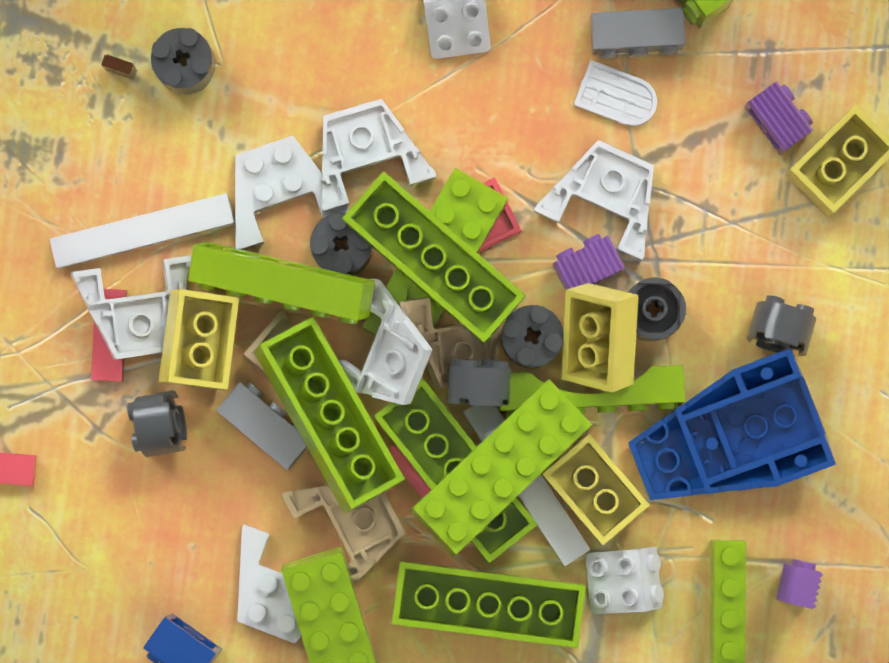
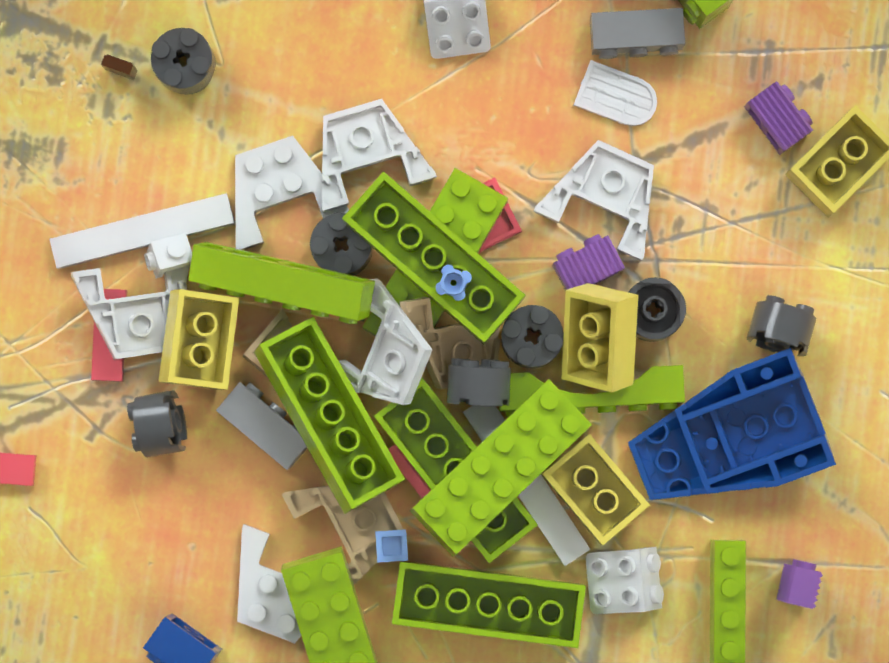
none -> white bracket [144,233,192,279]
none -> light blue plate [375,529,408,563]
none -> light blue plate [435,265,472,301]

